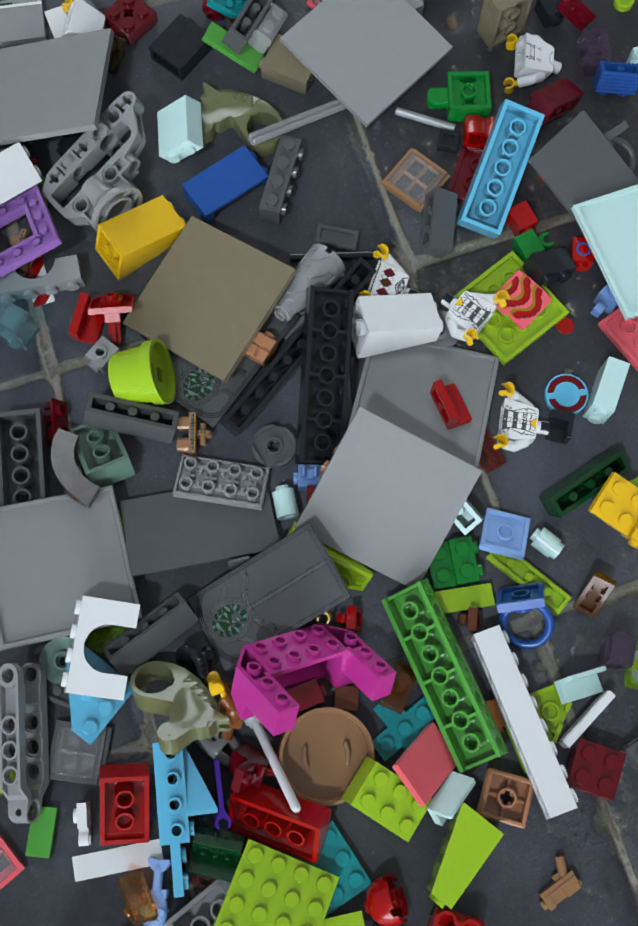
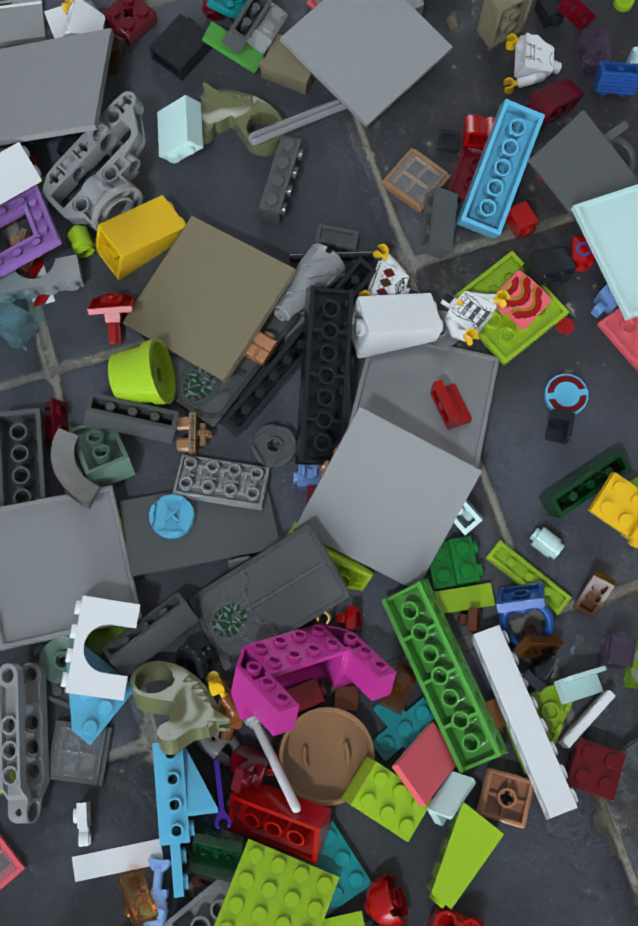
bright green tile [25,806,59,858] -> none
red panel [68,292,105,345] -> none
light grey brick [85,336,120,375] -> none
red slope [100,762,149,846] -> none
blue panel [182,145,269,224] -> none
light aqua brick [272,485,299,520] -> none
light grey bar [395,107,456,131] -> none
green brick [426,71,492,122] -> none
light blue tile [478,507,531,561] -> none
clear red tile [479,429,506,474] -> none
torso [493,382,550,452] -> none
green brick [510,229,555,263] -> none
medium nougat piece [538,855,582,911] -> none
light aqua brick [582,356,630,424] -> none
none -> lime brick [67,225,95,258]
none -> medium azure tile [149,494,195,539]
none -> reddish brown tile [514,625,564,658]
none -> black tile [522,653,556,693]

